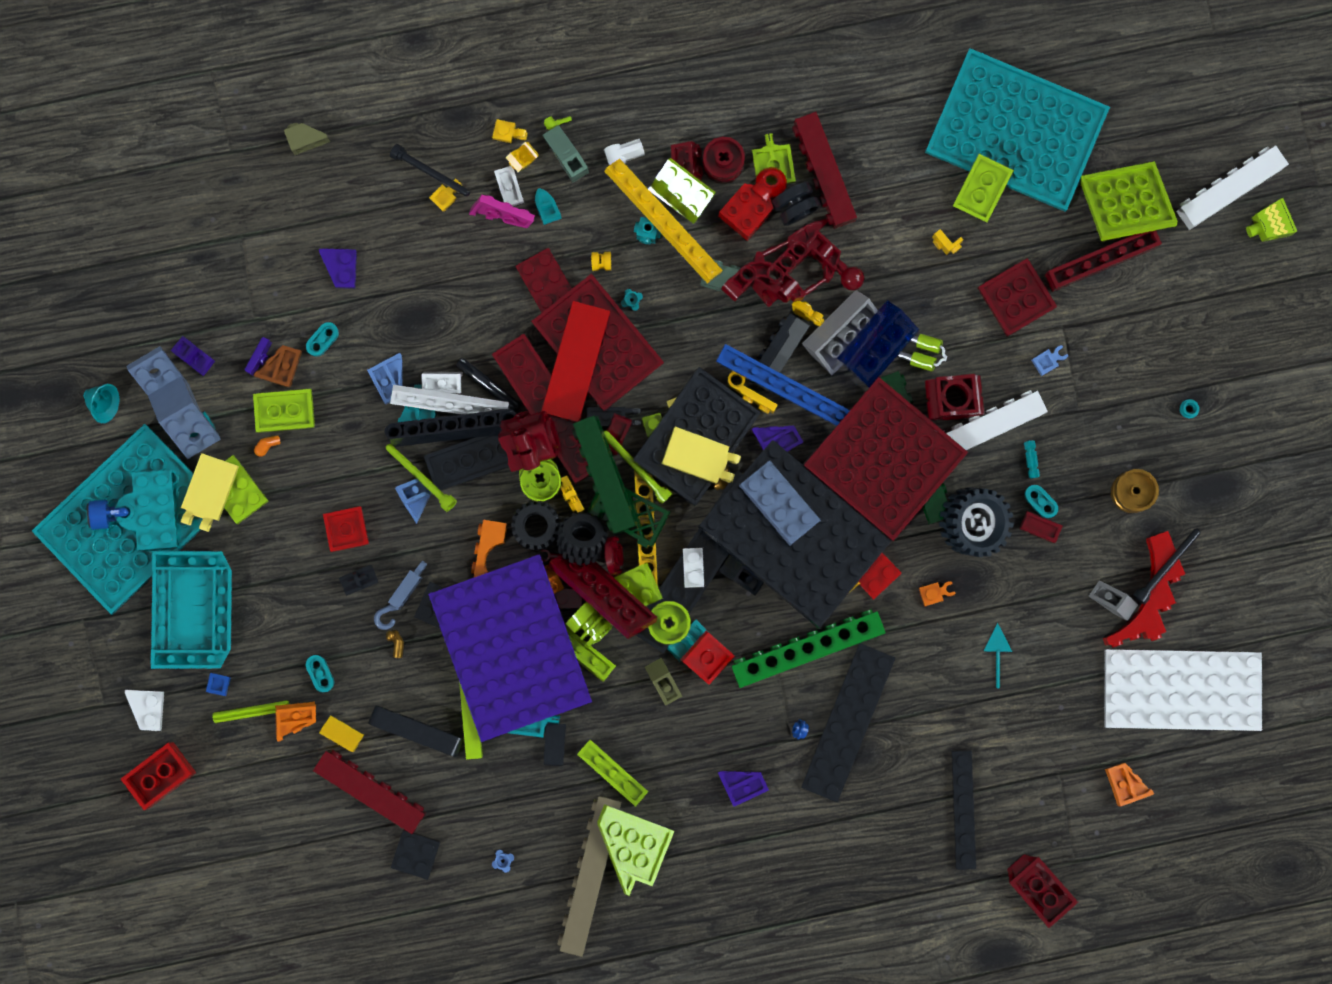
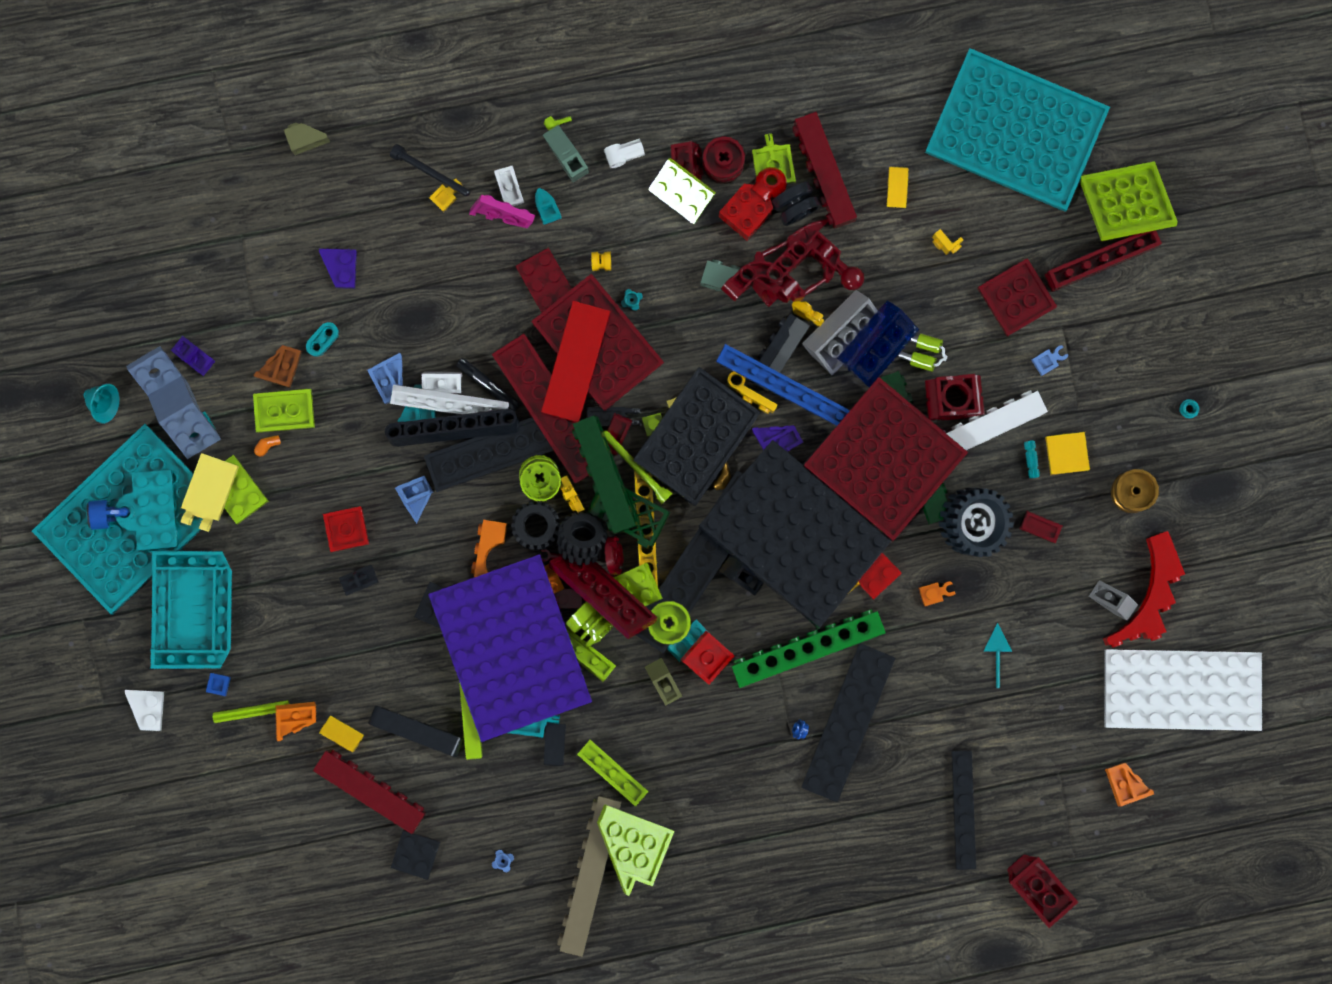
red brick [121,742,196,810] -> none
dark purple plate [244,337,272,376] -> none
teal plate [306,655,335,692] -> none
sand blue piece [374,561,427,630] -> none
lime piece [386,444,457,512] -> none
pearl gold arm [386,630,404,658] -> none
yellow plate [492,119,528,143] -> none
dark red piece [498,411,560,472] -> none
yellow bracket [506,142,539,172] -> none
yellow plate [604,158,723,284] -> none
teal brick [634,216,661,244] -> none
light yellow tile [661,427,741,484] -> none
white plate [683,548,704,588] -> none
dark purple wing [718,771,769,807] -> none
sand blue plate [739,461,820,545] -> none
lime plate [953,154,1014,222] -> none
teal plate [1024,485,1058,519] -> none
black piece [1133,528,1201,605] -> none
white brick [1176,146,1289,230] -> none
lime torso [1246,198,1297,242] -> none
none -> yellow slope [886,167,908,208]
none -> yellow tile [1045,432,1090,475]

